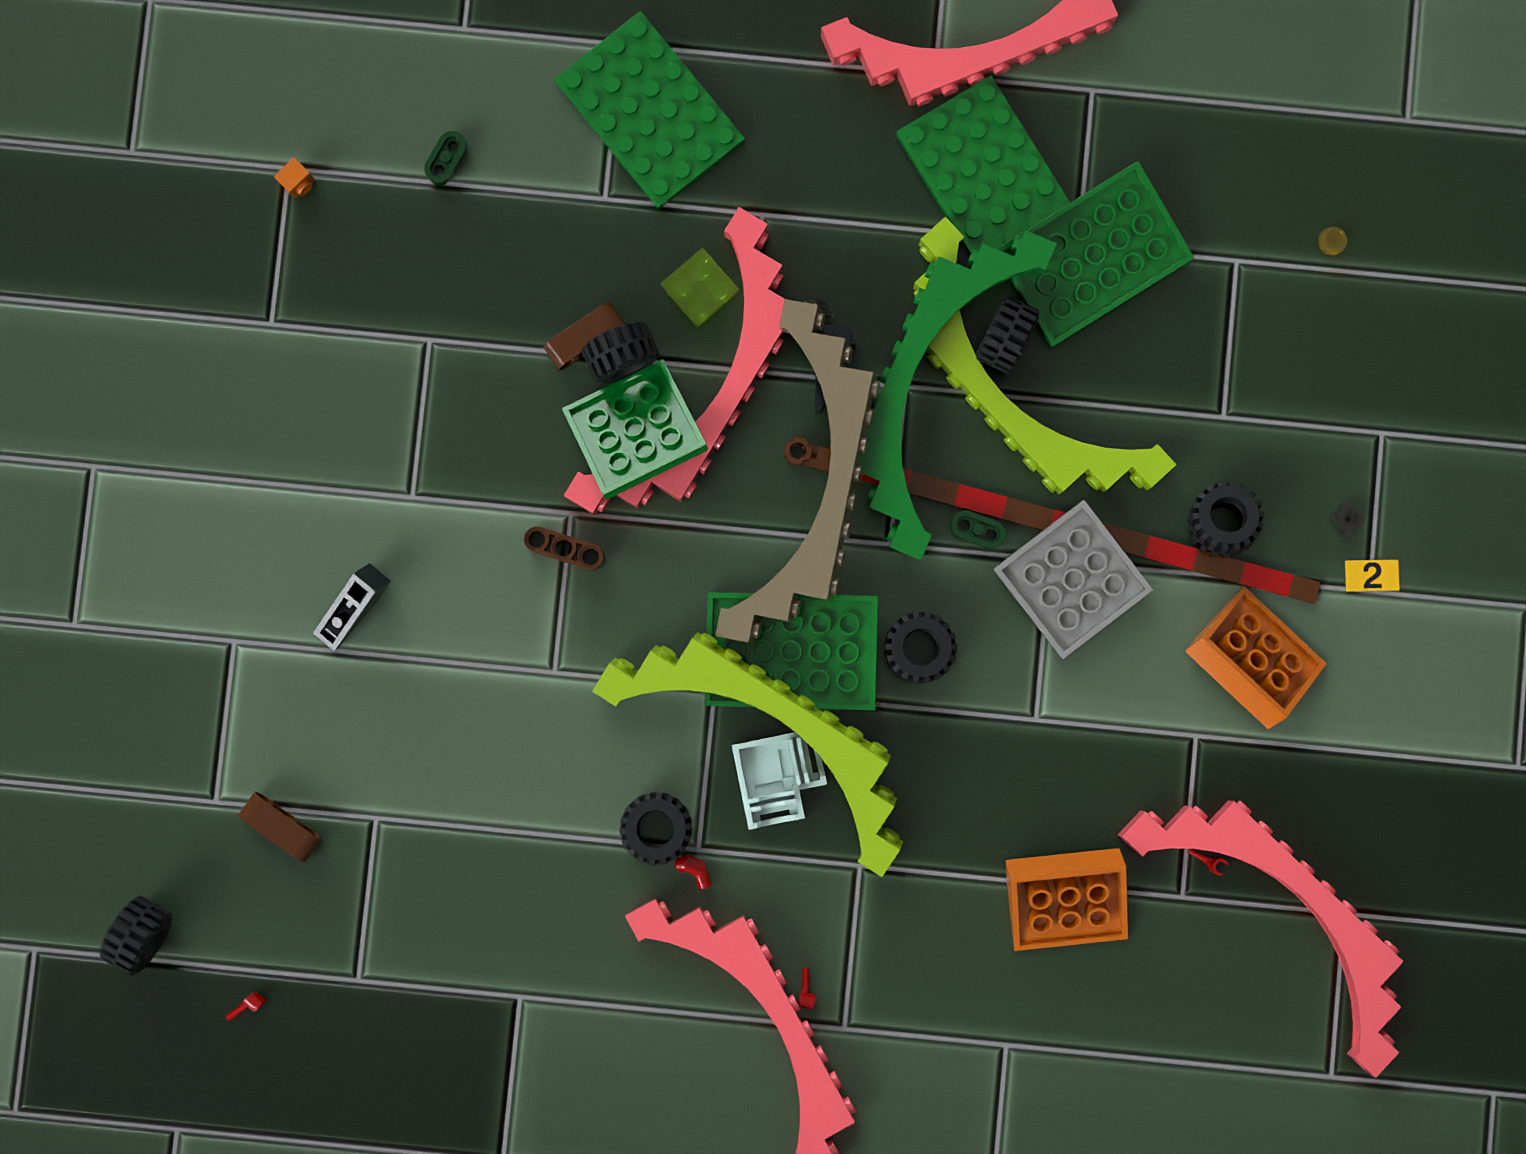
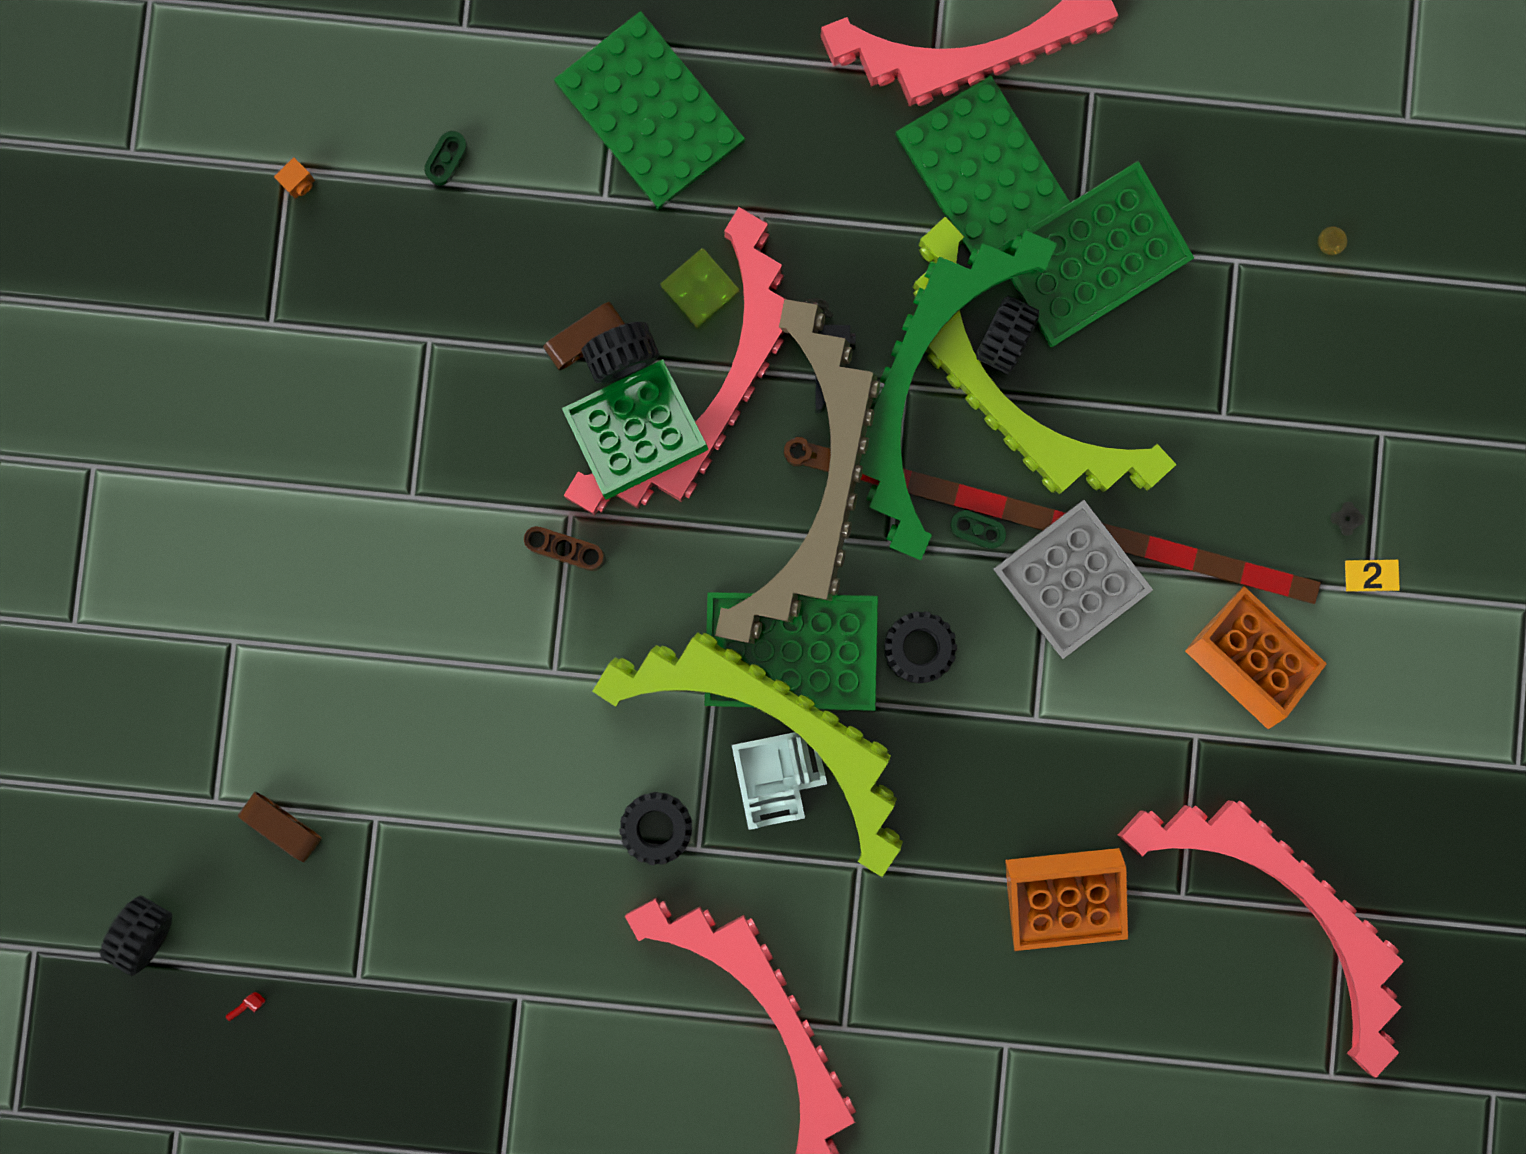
black slope [313,563,391,651] -> none
red arm [675,854,712,890] -> none
red hand [798,968,816,1010] -> none
black tyre [1187,481,1265,558] -> none
red hand [1187,849,1229,876] -> none

